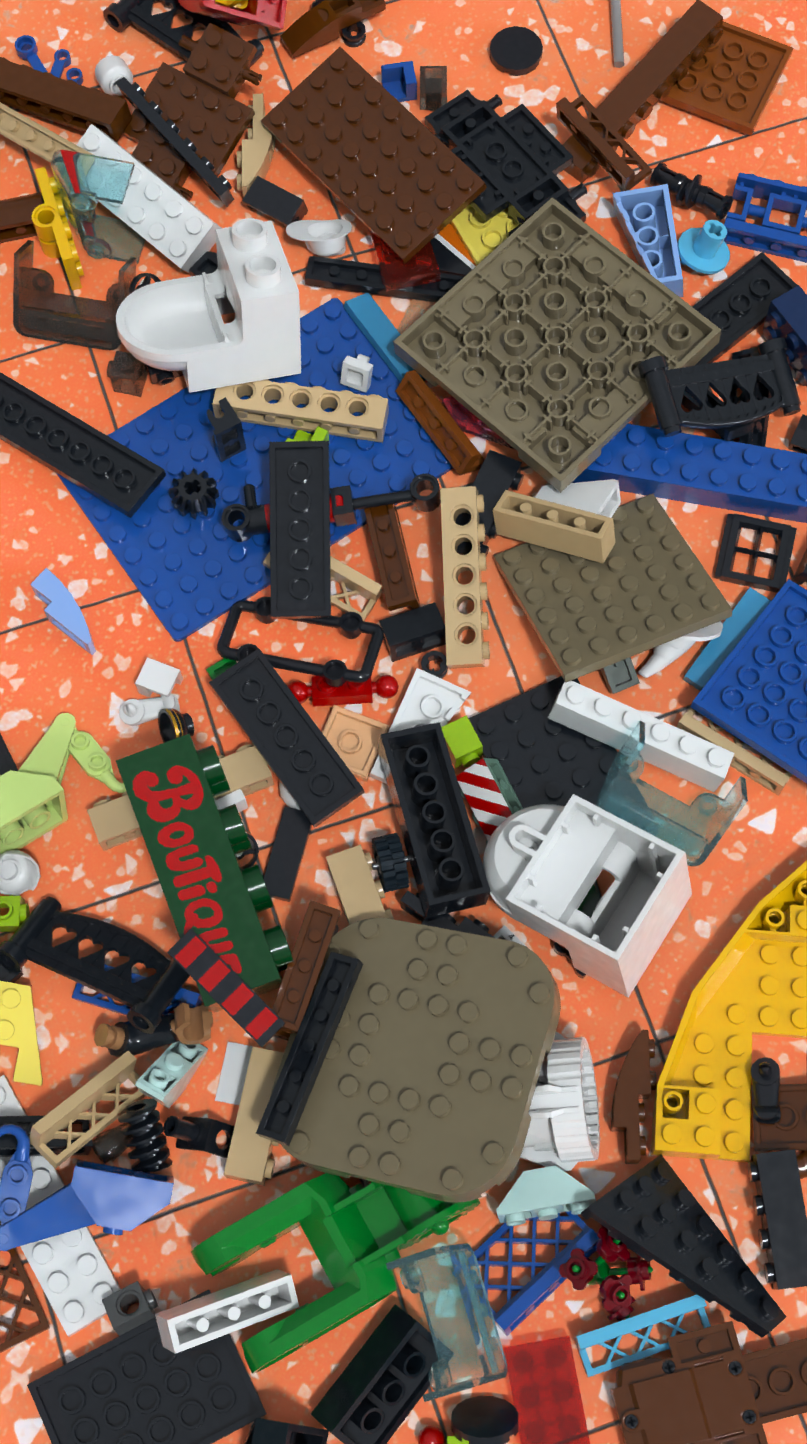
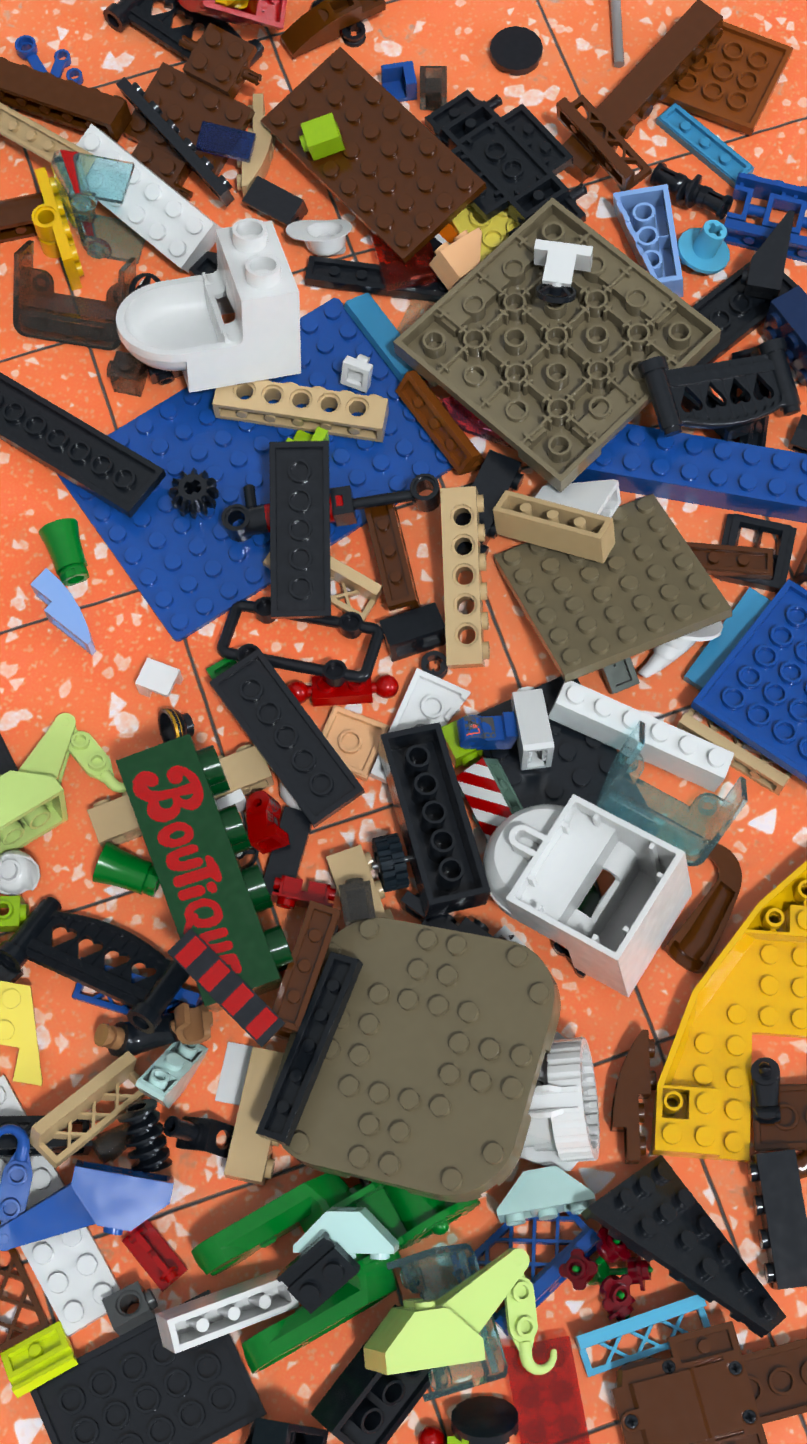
white head [95,55,133,96] -> none
white piece [119,694,180,726] -> none
black hinge [207,397,246,462] -> none
none -> neon yellow plate [0,1320,78,1398]
none -> green plant [39,518,89,586]
none -> green plant [93,841,160,897]
none -> red hinge [122,1219,188,1292]
none -> clear blue tile [196,121,257,163]
none -> red leg [246,790,290,854]
none -> red hinge [271,875,336,909]
none -> black plate [276,1232,361,1314]
none -> light aqua slope [293,1207,399,1260]
none -> lime brick [299,112,345,161]
none -> clear smoke brick [339,878,376,927]
none -> yellowish green slope [363,1248,557,1375]
none -> light nougat slope [429,227,482,291]
none -> blue leg [457,711,519,750]
none -> white slope [511,686,554,770]
none -> white piece [534,239,593,304]
none -> dark azure tile [656,103,754,188]
none -> reddish brown animal [665,841,742,974]
none -> reddish brown tile [687,542,774,580]
none -> black slope [740,210,795,300]

